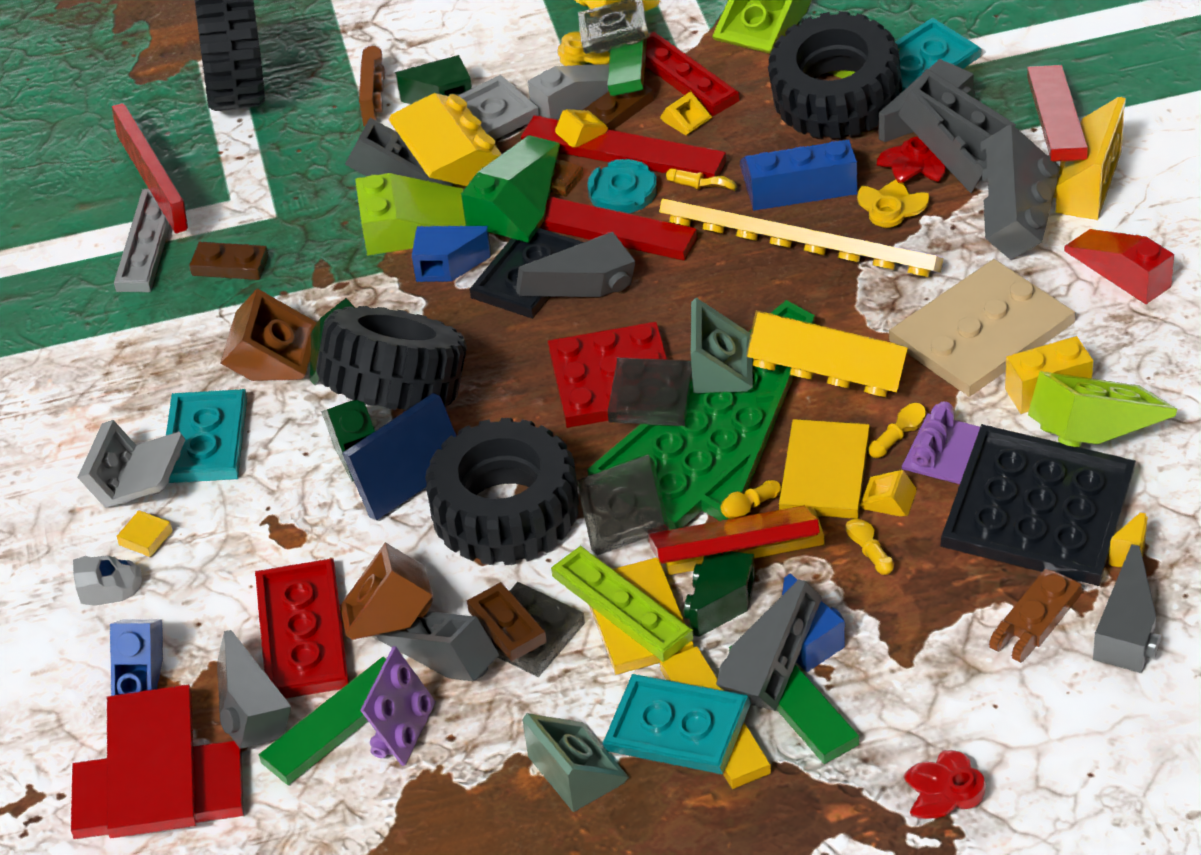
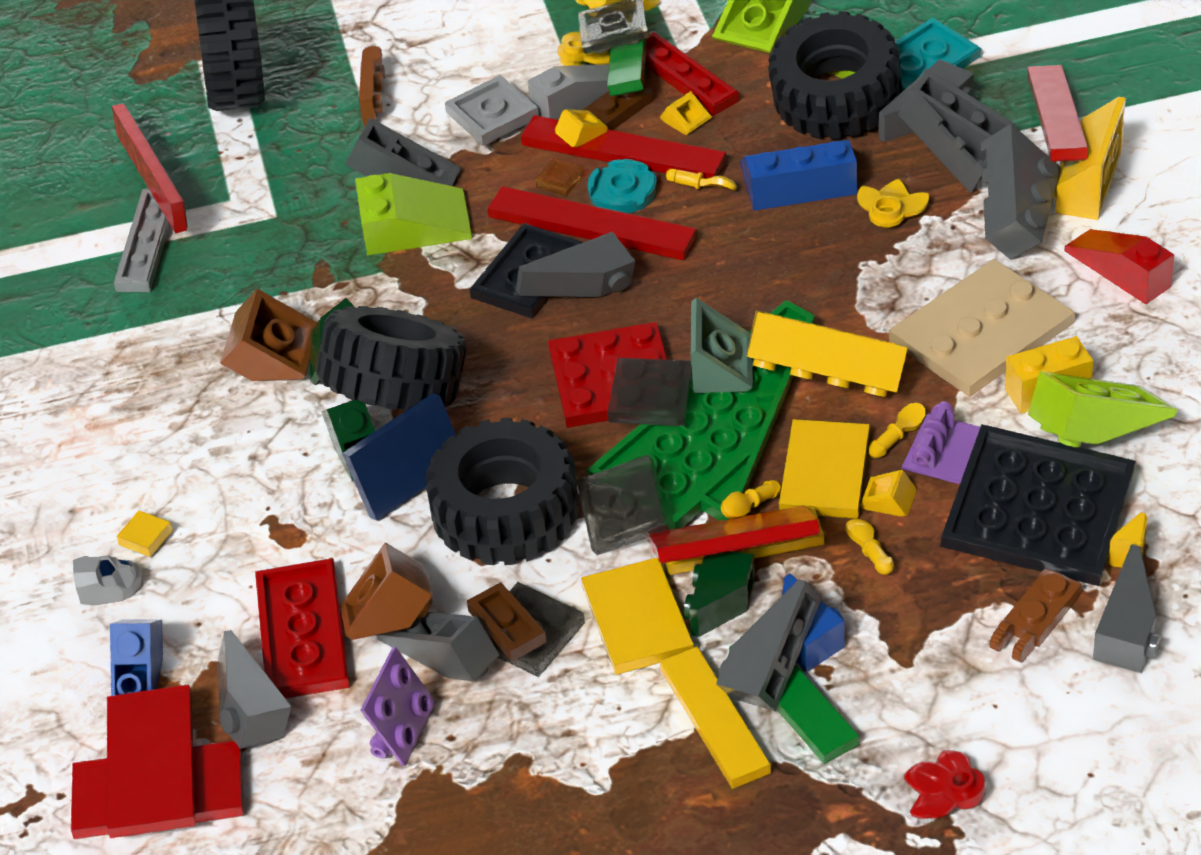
light grey bracket [77,420,185,508] -> none
teal tile [166,389,248,483] -> none
reddish brown plate [189,242,269,280] -> none
green tile [259,656,386,785] -> none
yellow slope [388,93,502,186] -> none
dark green slope [395,55,472,105] -> none
blue slope [412,226,491,282] -> none
green wedge [461,135,560,243] -> none
sand green slope [522,713,628,812] -> none
lime tile [551,545,693,662] -> none
teal tile [603,674,751,775] -> none
yellow plate [659,198,944,277] -> none
red plate [877,136,946,183] -> none

